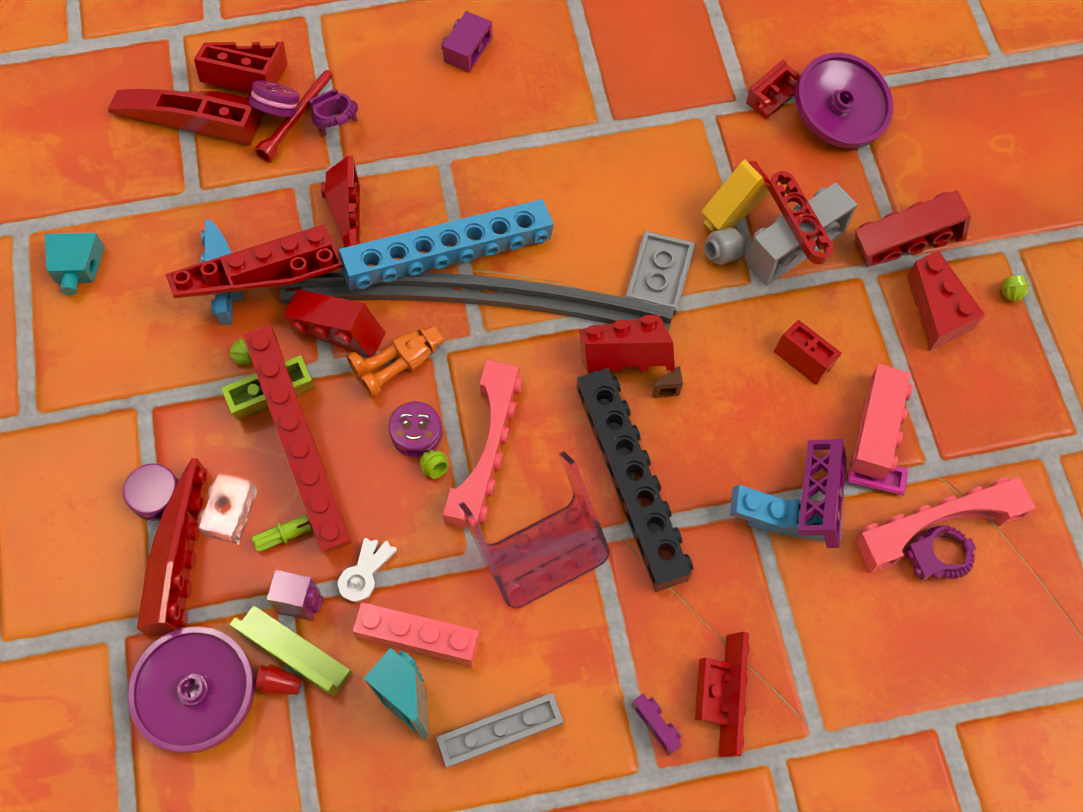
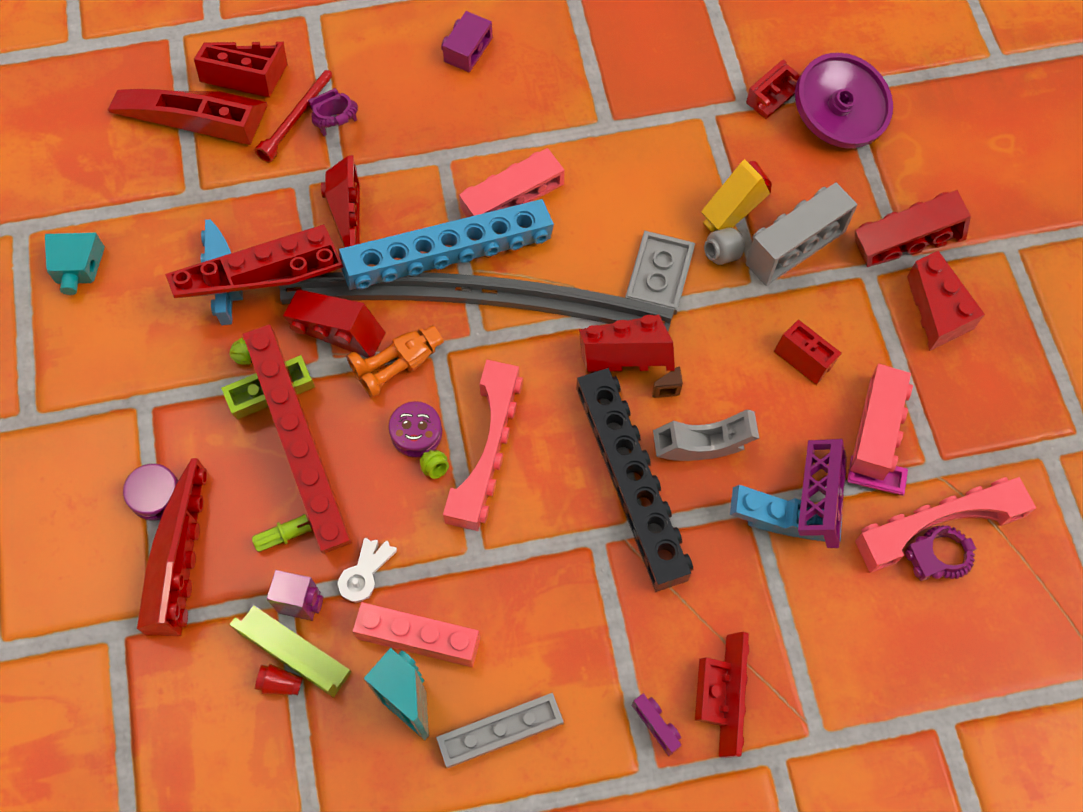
magenta dish [128,627,255,754] -> none
clear brick [198,474,257,544] -> none
magenta head [249,80,300,117] -> none
clear pink windscreen [458,451,610,608] -> none
red beam [769,171,833,264] -> none
lime plate [1000,275,1029,302] -> none
none -> coral brick [459,148,564,217]
none -> light grey arch [653,409,759,461]

